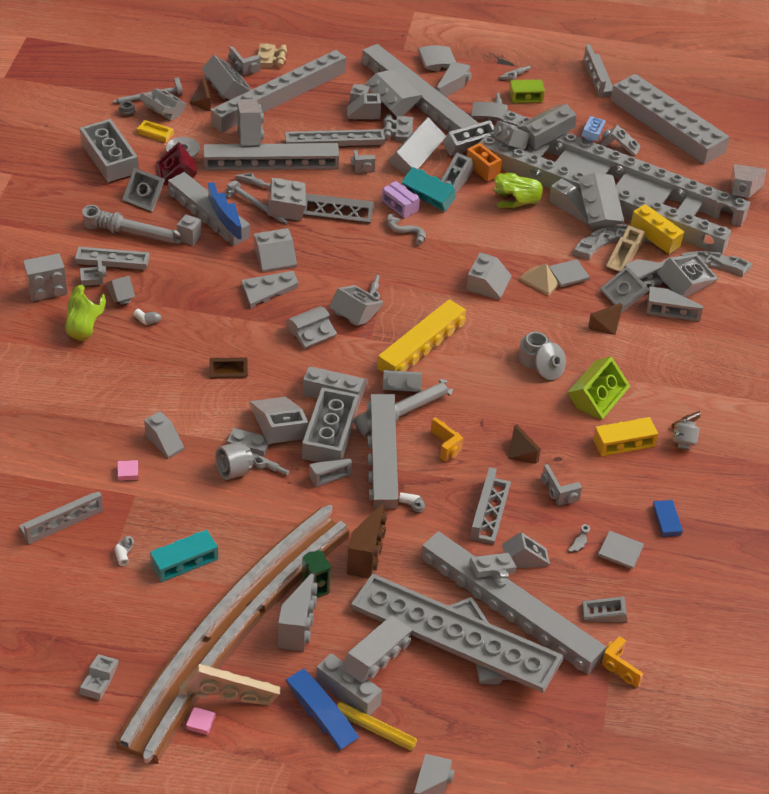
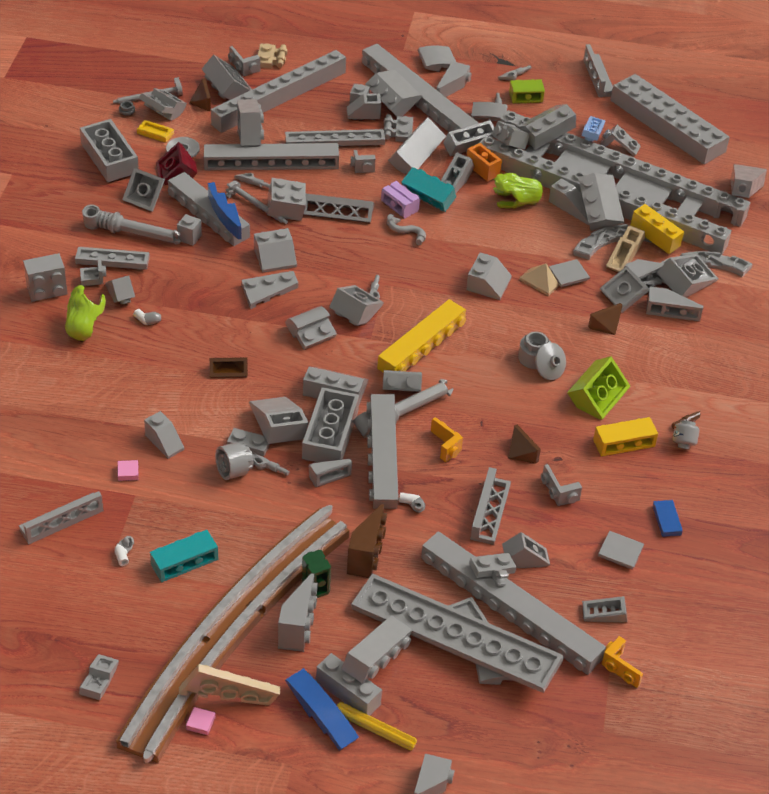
light grey piece [568,524,590,553] -> none

